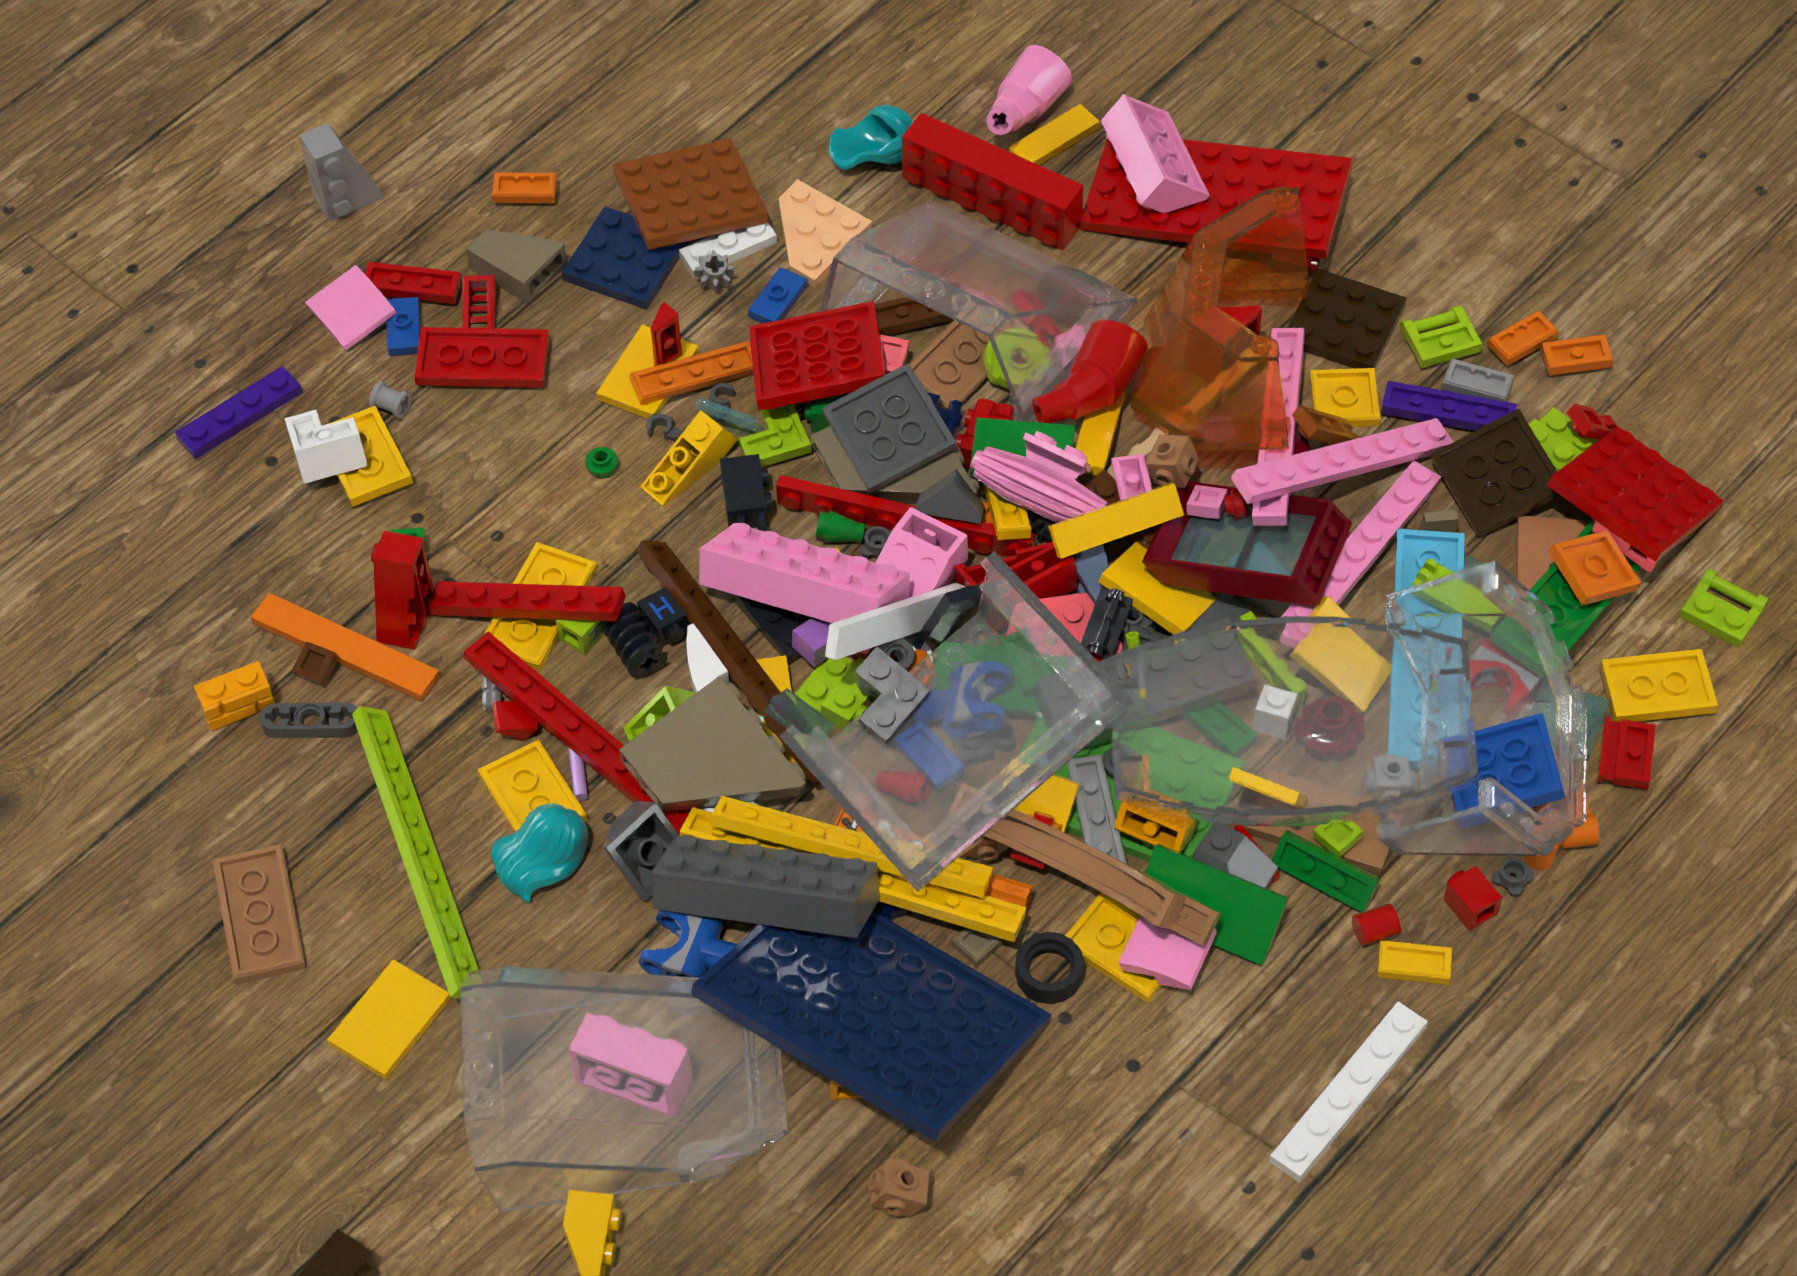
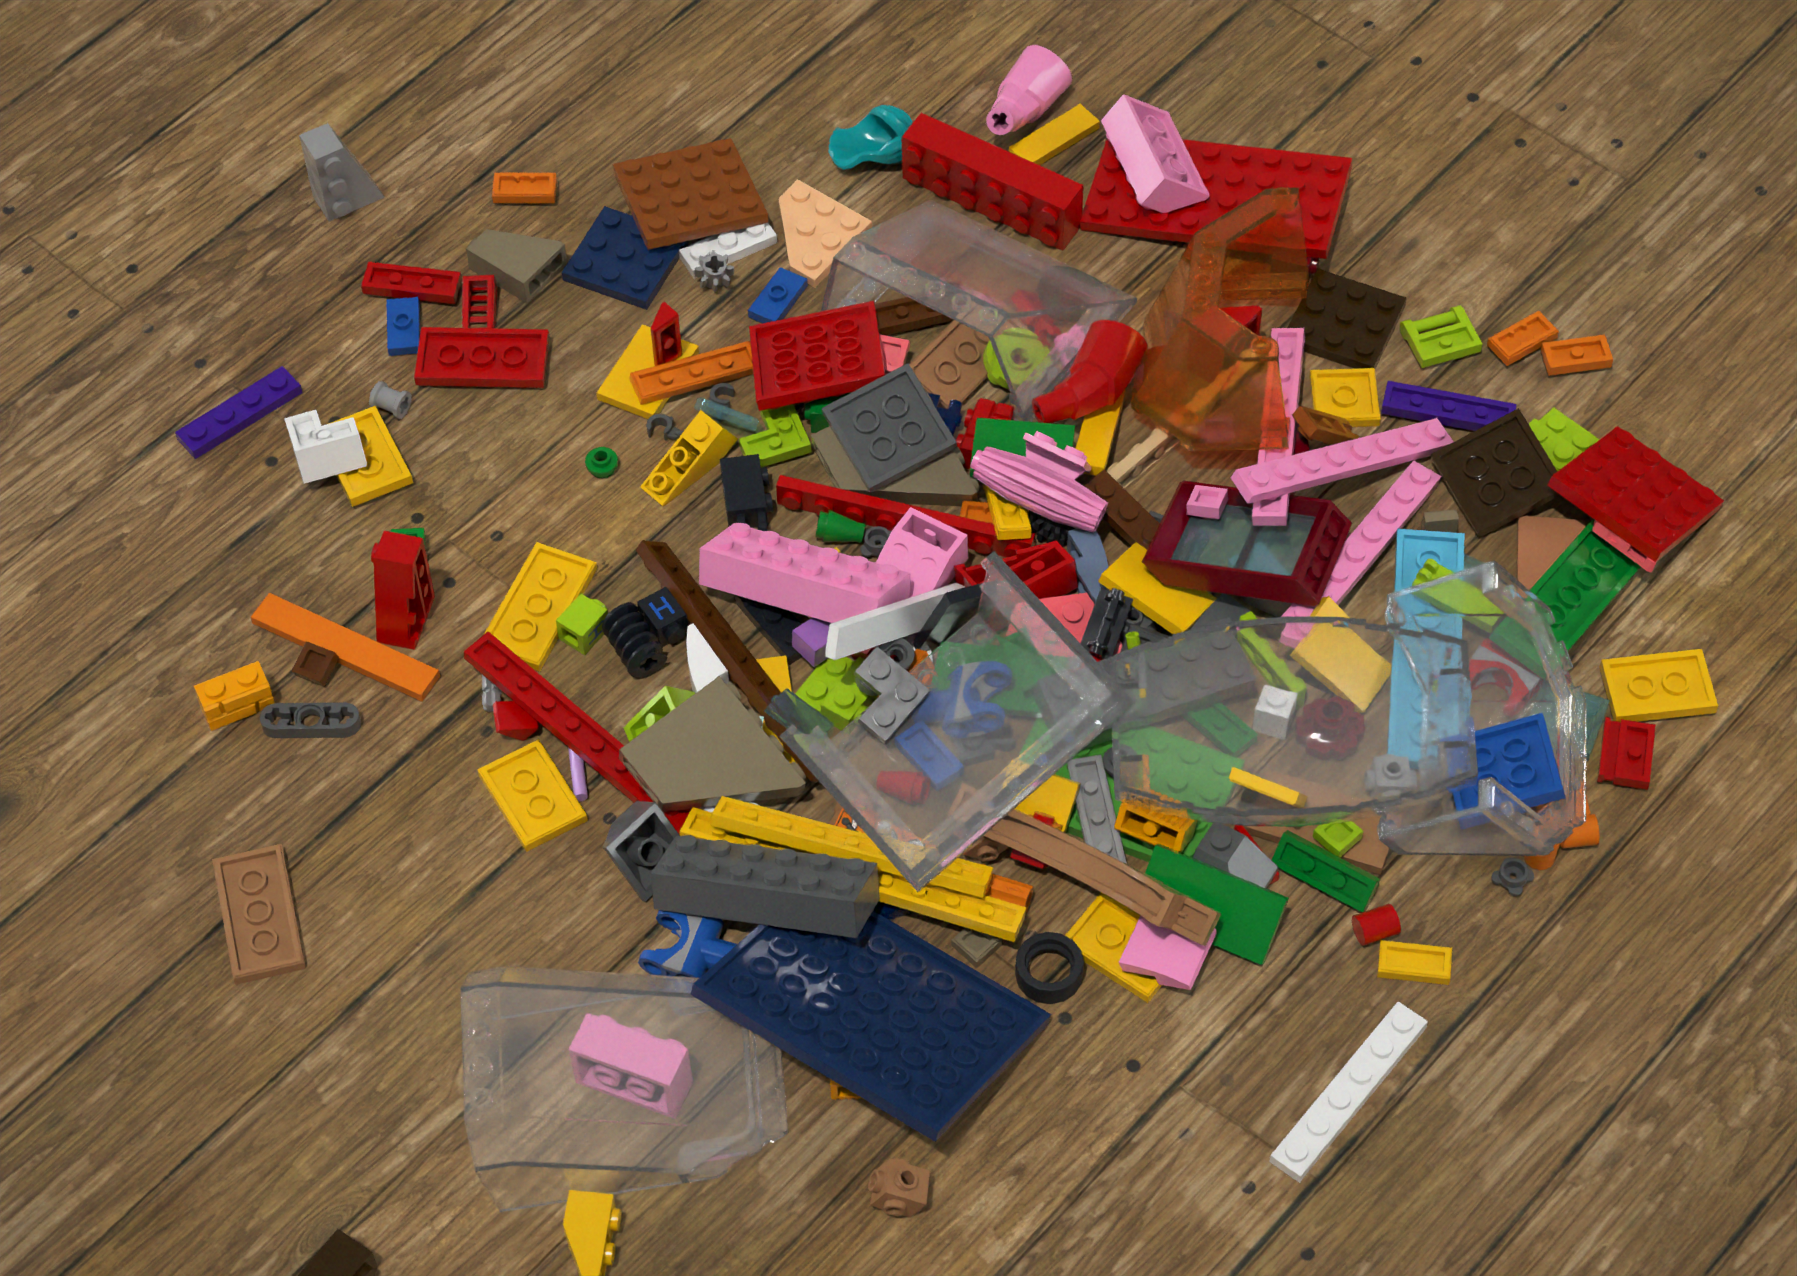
bright pink slope [305,265,396,350] -> none
yellow tile [327,959,452,1080] -> none
lime plate [352,706,487,1001] -> none
red plate [427,581,626,621] -> none
teal piece [491,804,588,903] -> none
dark grey slope [915,469,984,524] -> none
yellow tile [1048,483,1184,559] -> none
bright pink slope [1111,454,1152,500] -> none
medium nougat brick [1146,434,1199,488] -> none
red plate [1224,489,1249,522] -> none
light grey plate [1442,358,1514,402] -> none
red brick [1444,866,1502,931] -> none
orange plate [1549,530,1641,605] -> none
red plate [1566,404,1618,440] -> none
lime plate [1679,568,1770,648] -> none

